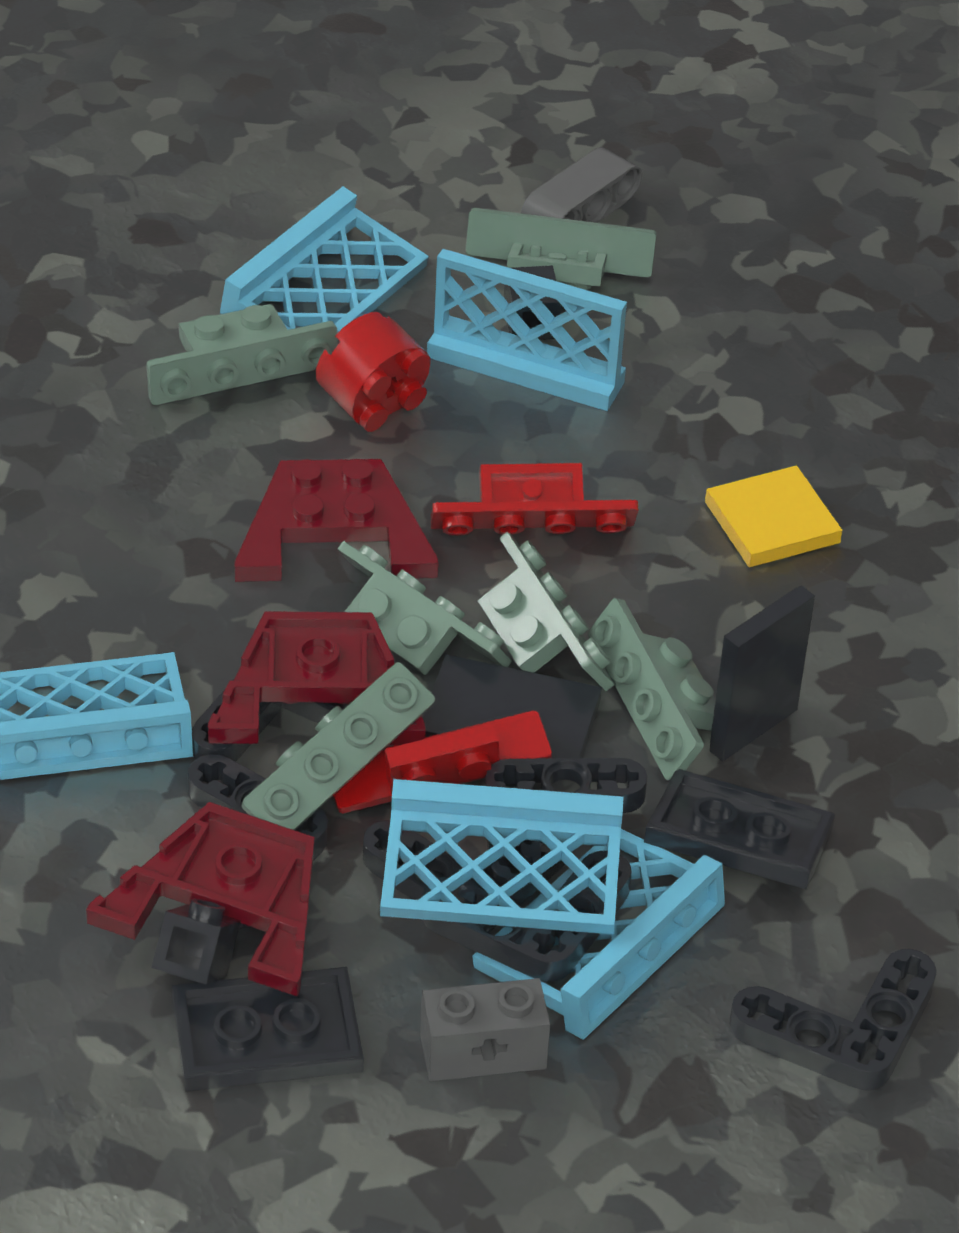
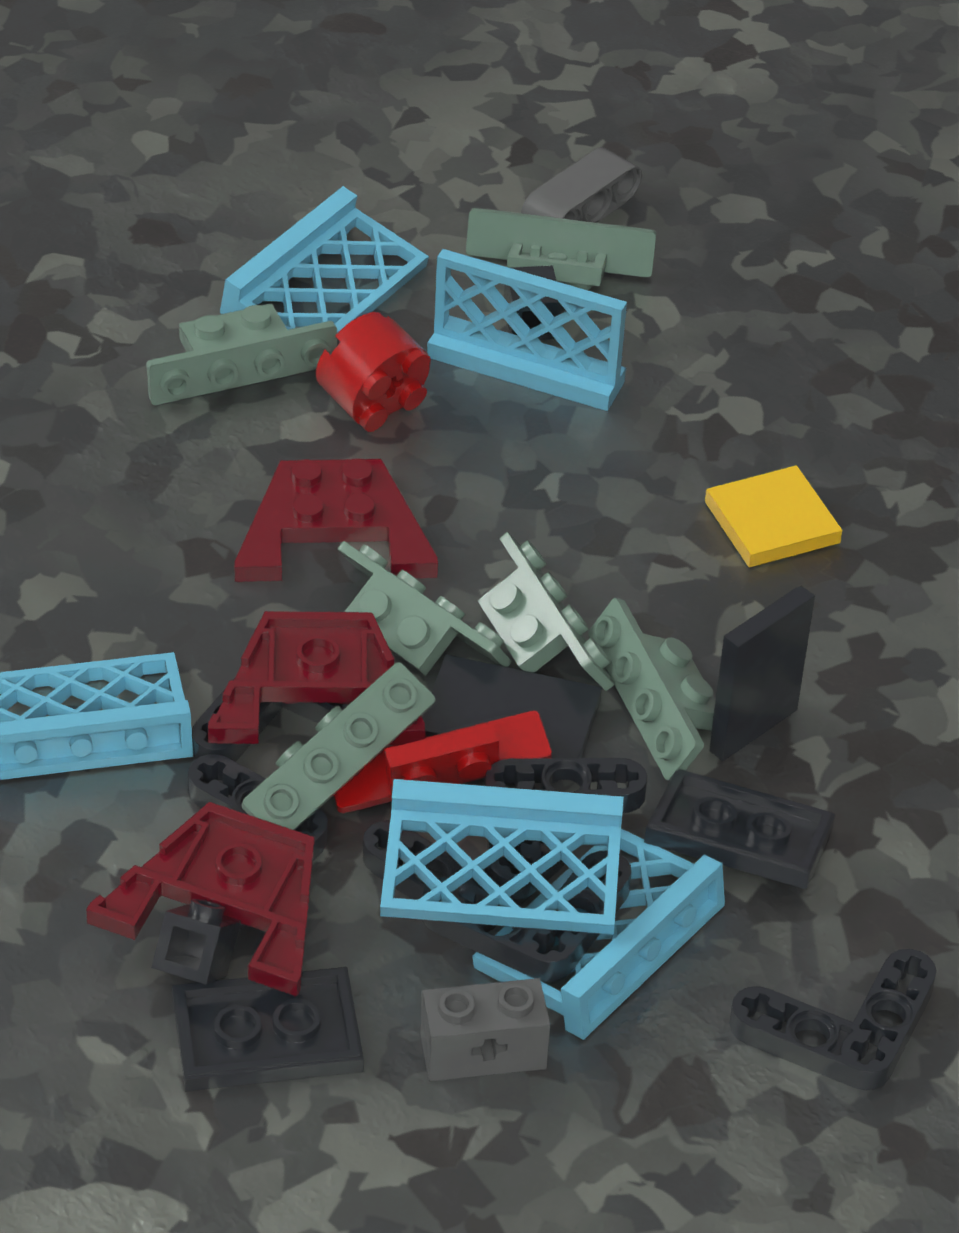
red bracket [431,463,639,535] -> none

